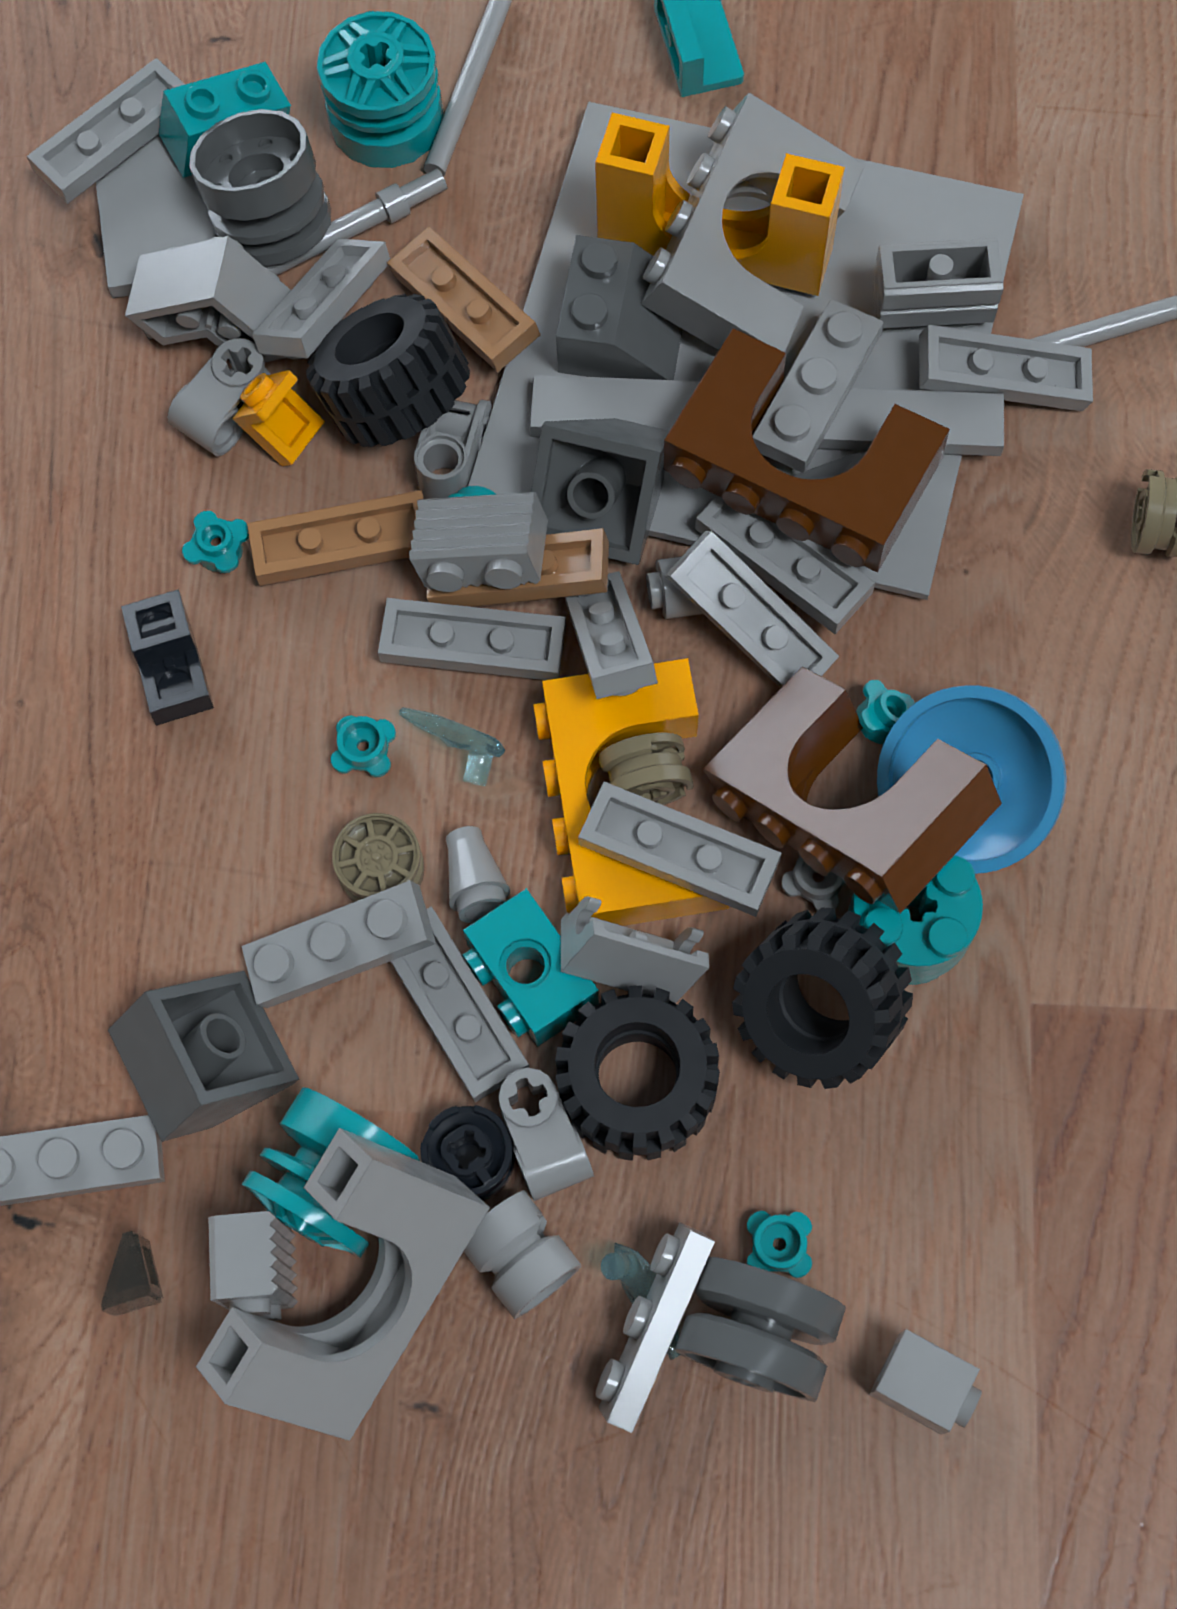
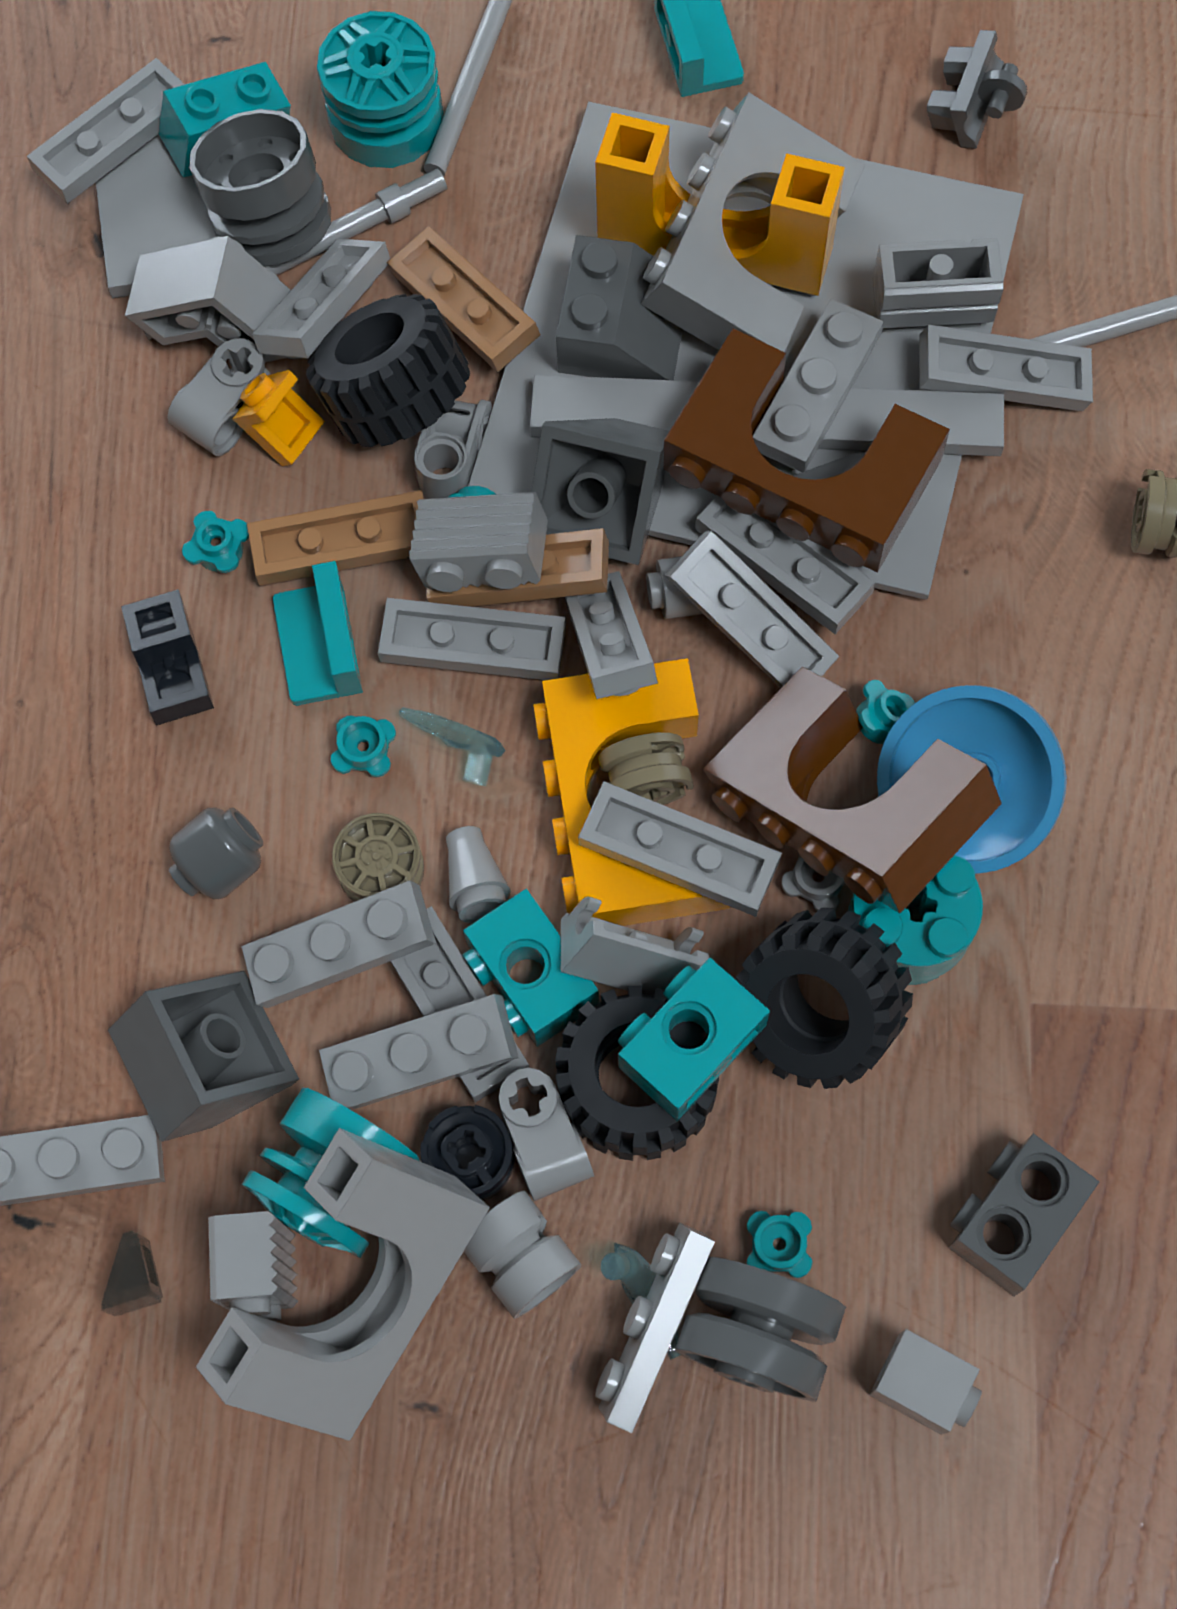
none -> dark grey head [169,808,263,899]
none -> teal panel [273,561,363,706]
none -> light grey plate [319,994,519,1110]
none -> teal brick [618,957,770,1121]
none -> dark grey hips [927,30,1027,149]
none -> dark grey brick [949,1133,1100,1296]

